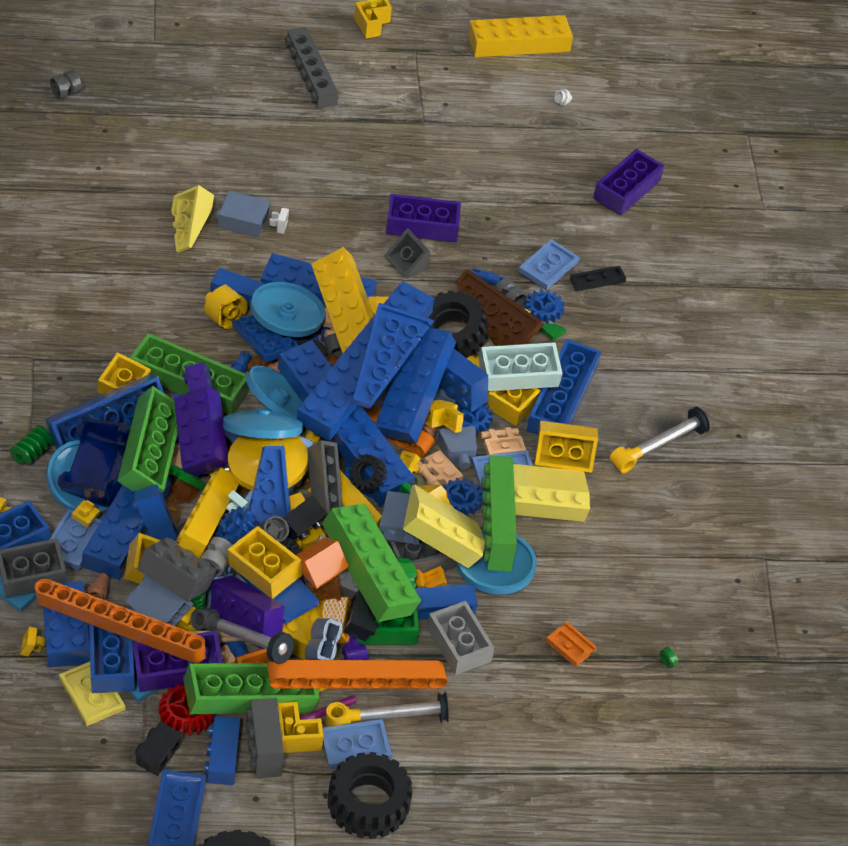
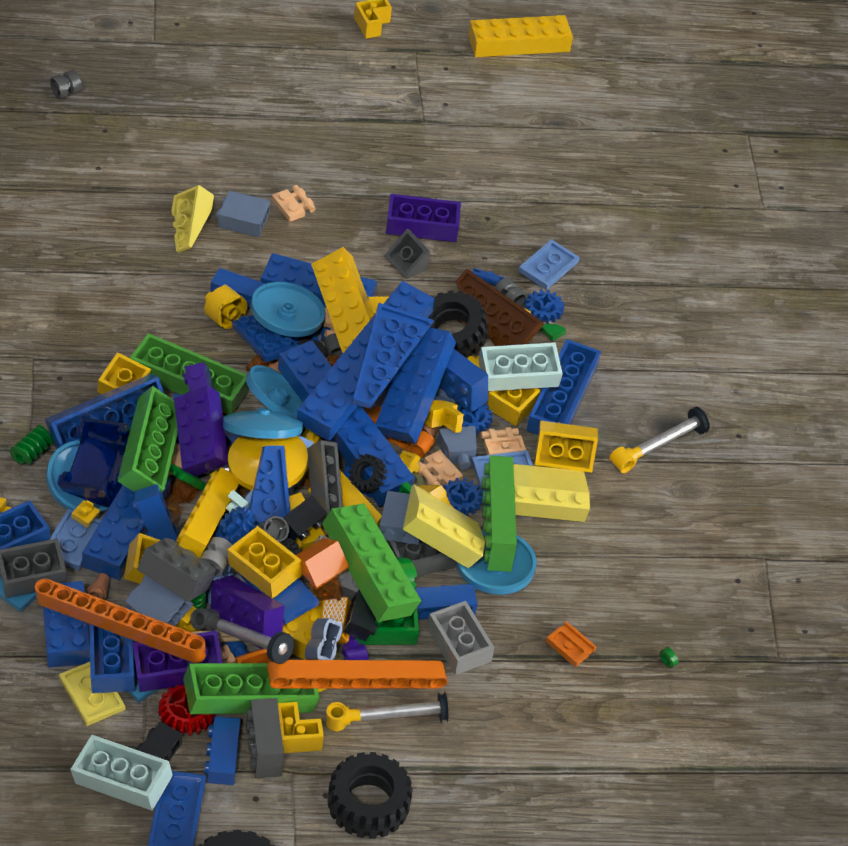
yellow tile [20,626,45,657] -> none
blue pin [231,351,251,373] -> none
white tile [269,208,289,234] -> none
dark grey brick [285,27,338,108] -> none
magenta bar [299,695,356,720] -> none
medium blue plate [323,719,392,769] -> none
light orange bracket [414,566,448,588] -> none
white plate [554,89,572,106] -> none
black tile [569,266,626,291] -> none
dark purple brick [593,149,664,215] -> none
none -> light aqua brick [70,735,173,811]
none -> light nougat plate [272,185,316,222]

